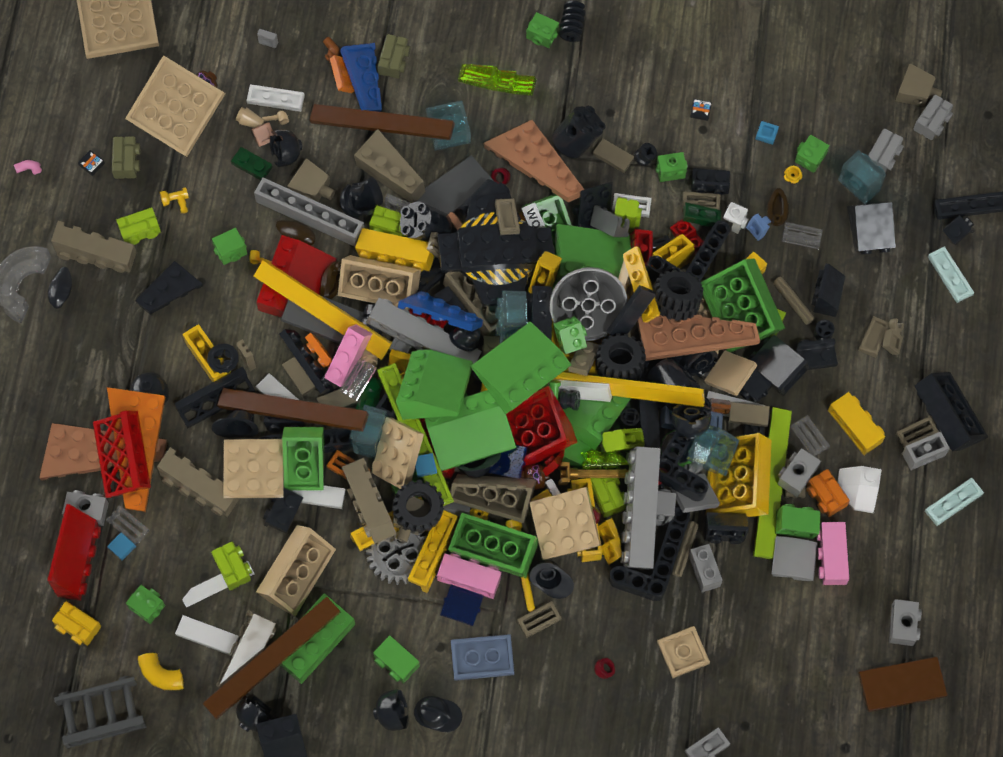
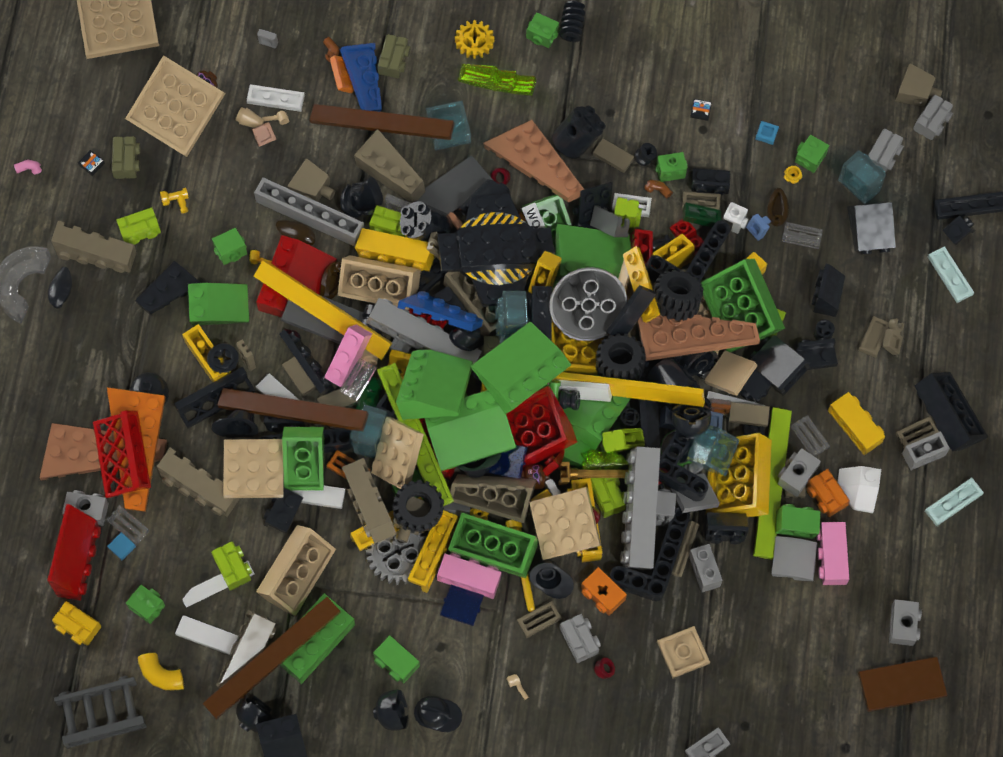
dark green plate [231,147,273,180] -> none
black cylinder [270,130,302,167] -> none
orange plate [305,333,333,368] -> none
dark azure tile [415,453,437,477] -> none
sand blue tile [451,634,514,681] -> none
dark tan tile [495,198,520,235] -> none
bright green head [553,316,587,355] -> none
dark tan plate [569,341,599,376] -> none
yellow slope [598,518,621,565] -> none
dark tan axle [774,276,814,325] -> none
none -> bright green slope [188,283,249,326]
none -> yellow gear [455,20,494,59]
none -> tan hand [507,674,529,700]
none -> light grey brick [560,614,601,663]
none -> orange brick [581,567,627,616]
none -> dark orange arm [644,179,673,199]

